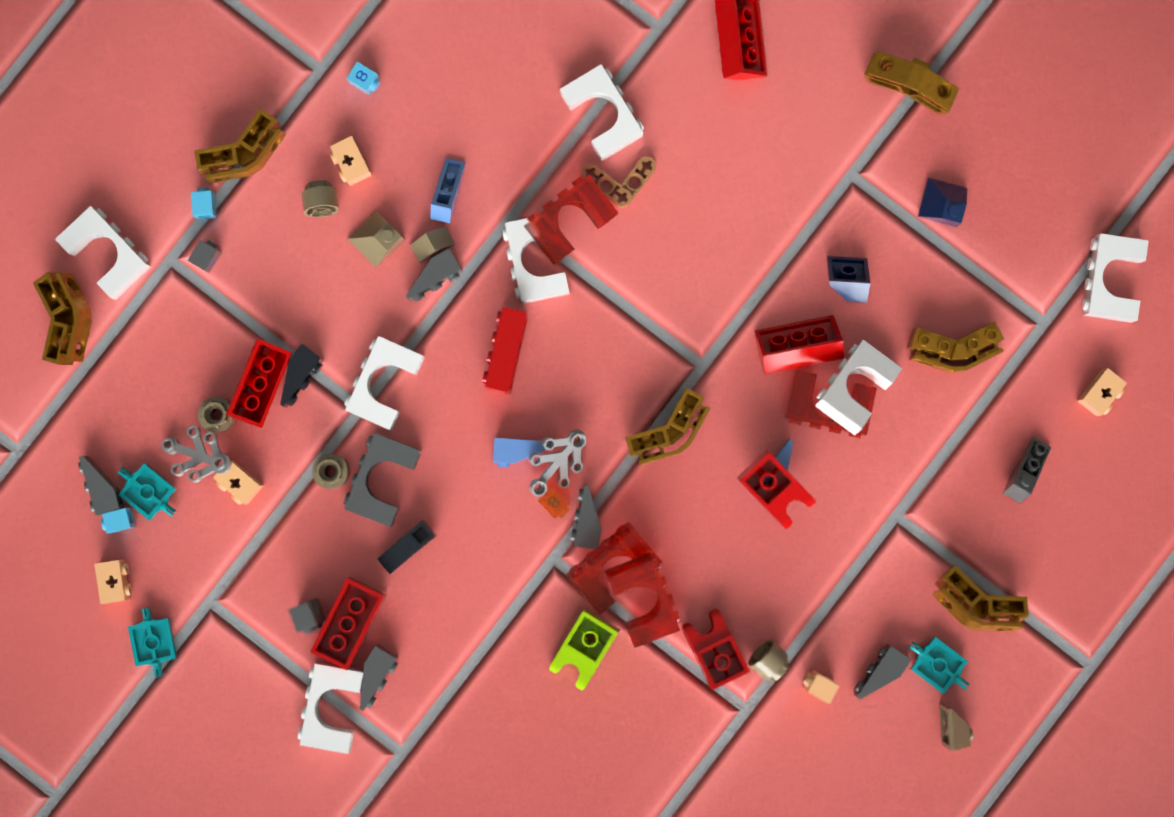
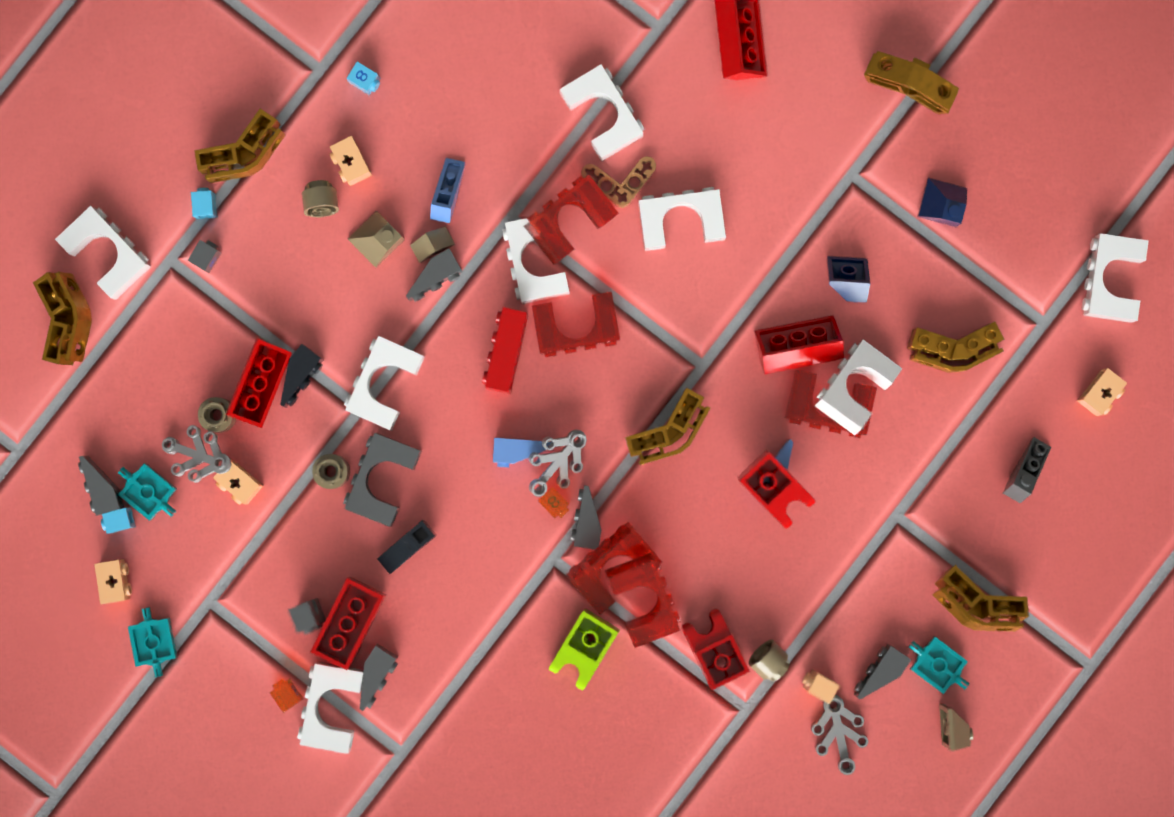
none -> clear orange brick [270,679,303,713]
none -> clear red arch [532,291,620,358]
none -> white arch [638,187,726,251]
none -> light grey plant [811,695,868,775]

